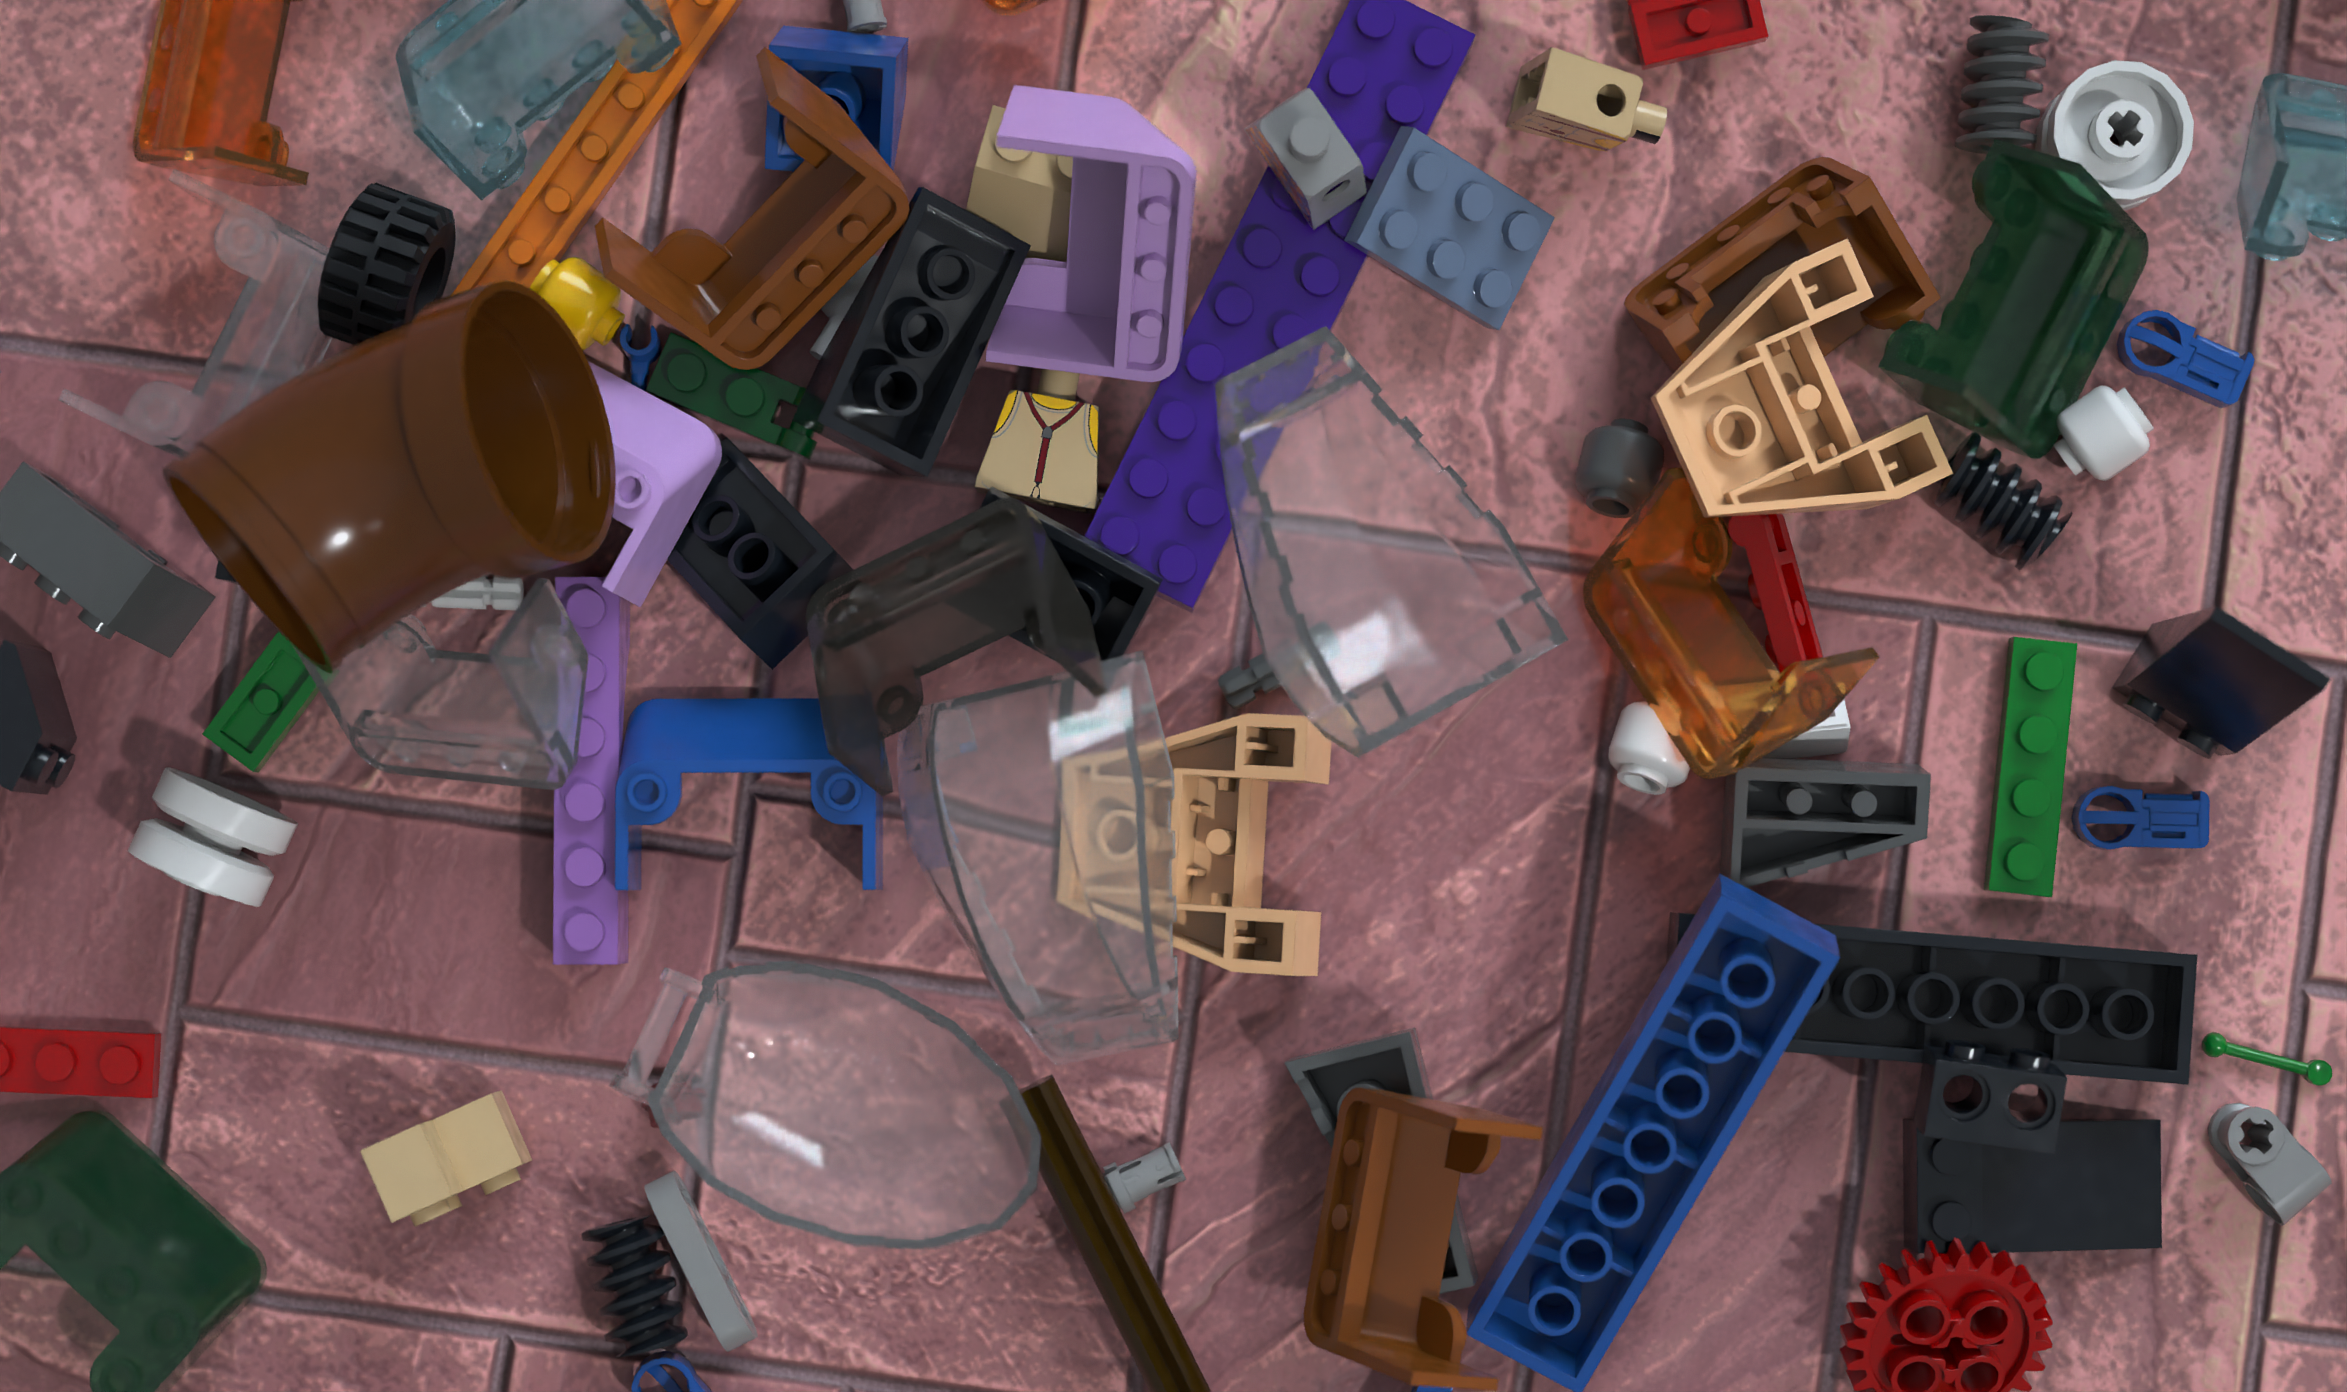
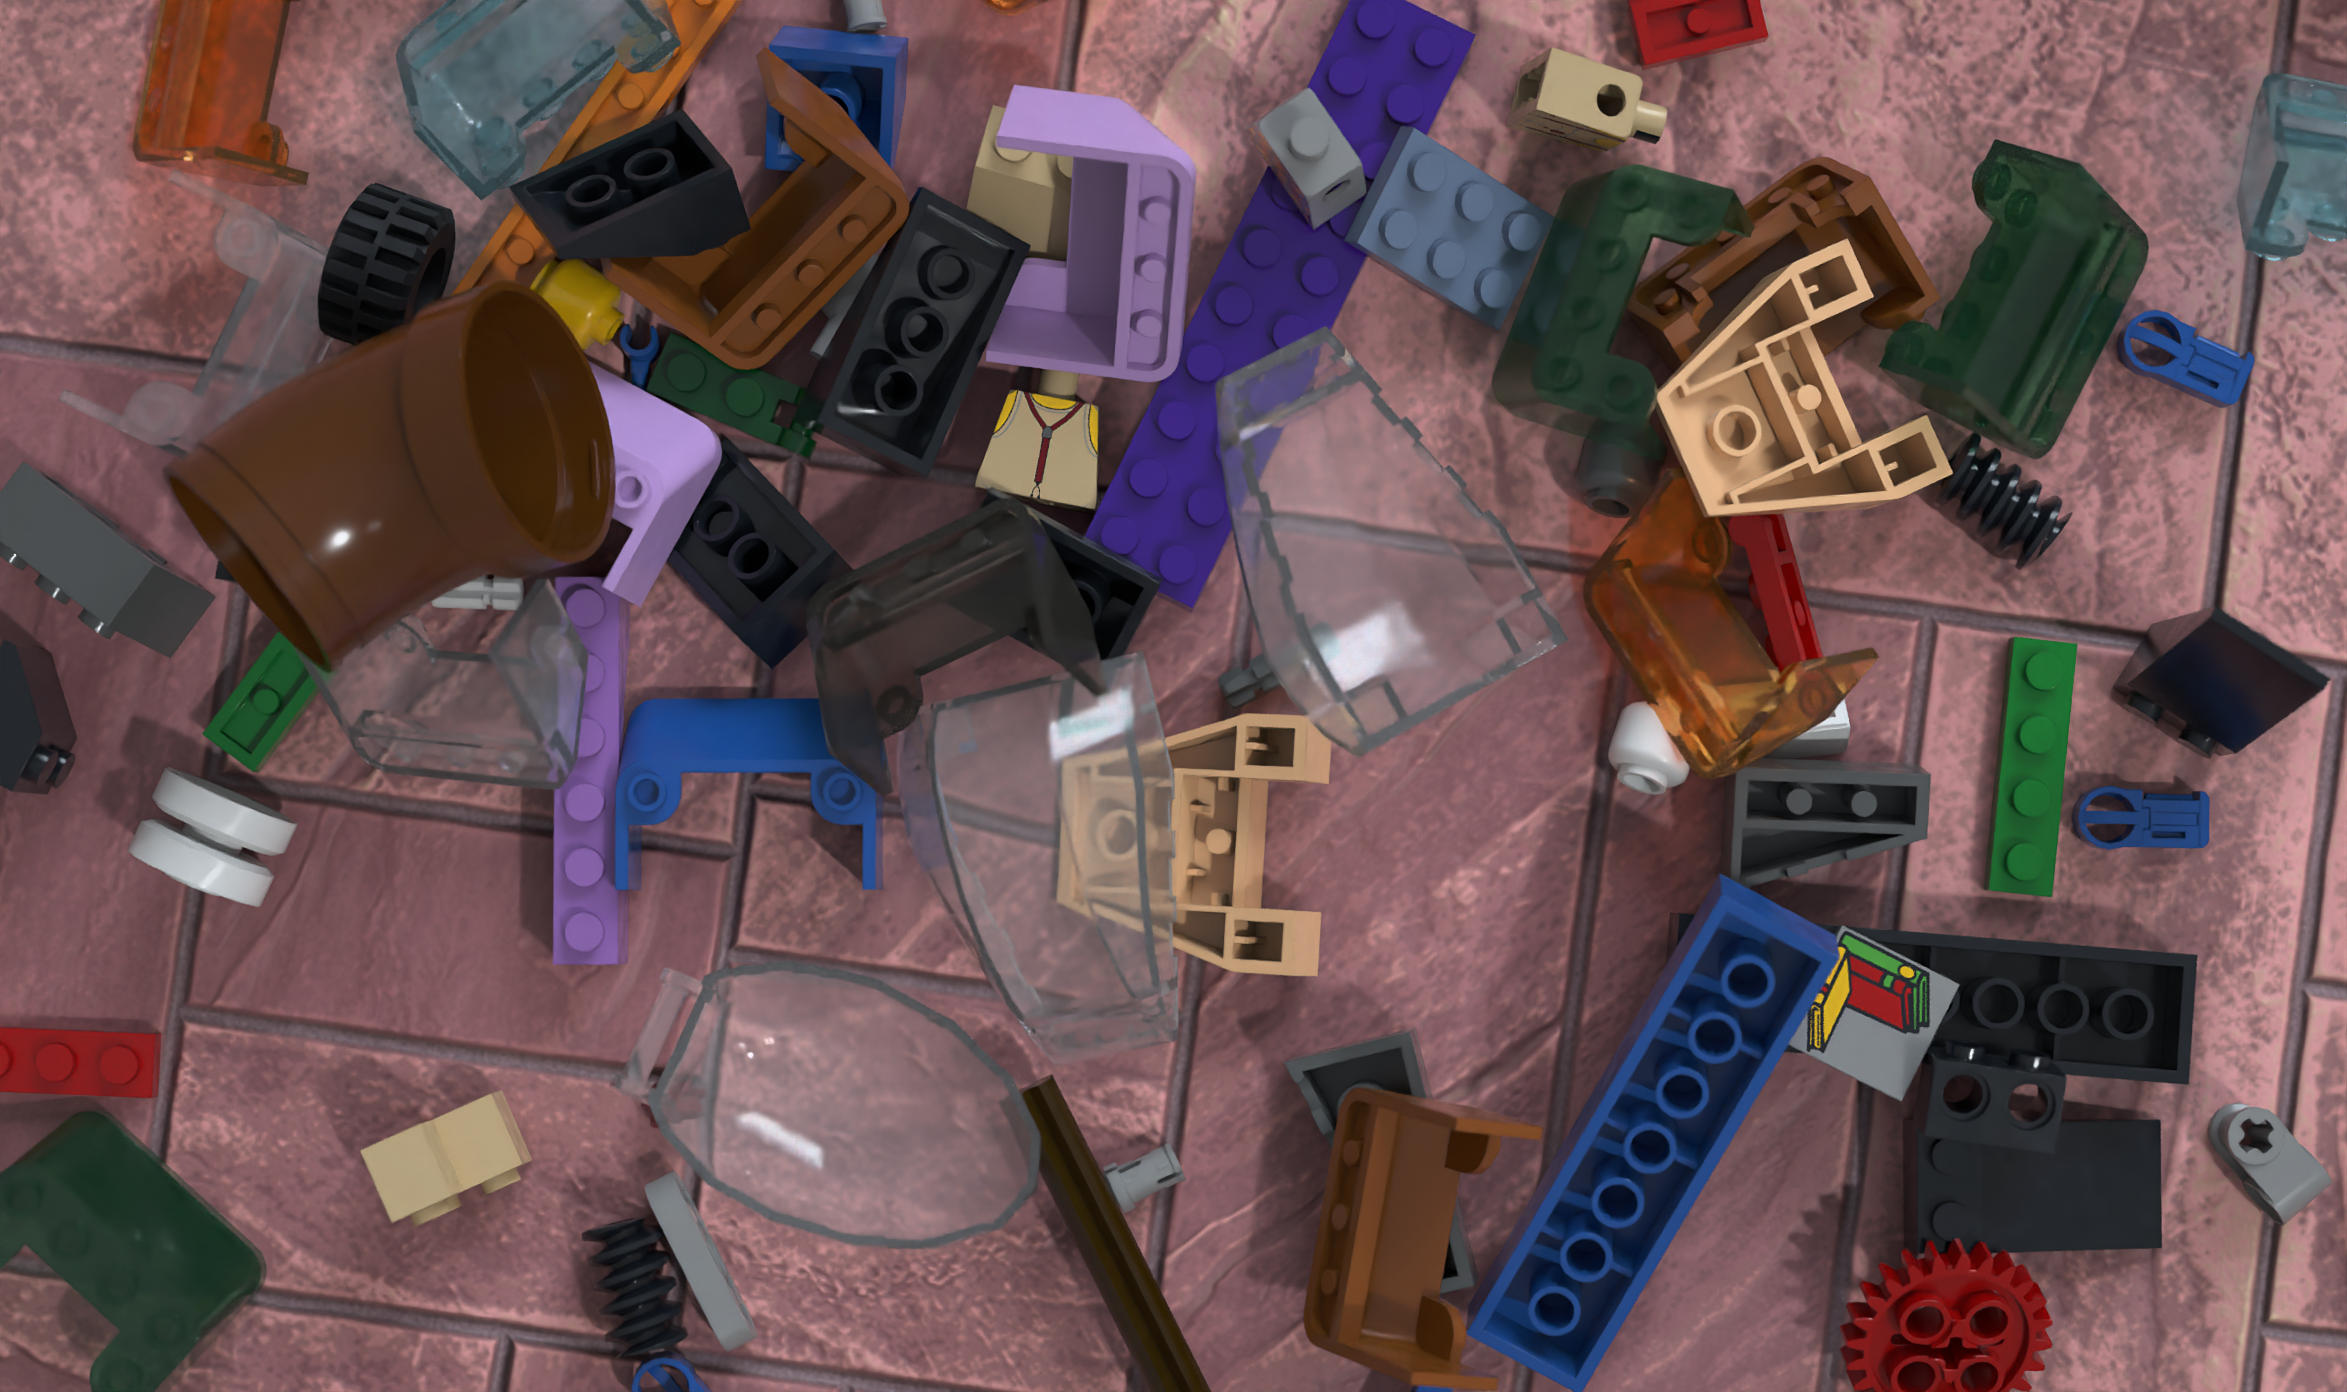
dark grey piece [1955,15,2049,155] -> none
white wheel [2035,60,2194,215] -> none
white head [2054,386,2154,481] -> none
green hinge [2202,1032,2332,1086] -> none
none -> black slope [509,109,751,259]
none -> clear green windscreen [1492,164,1754,461]
none -> tile [1788,925,1960,1102]

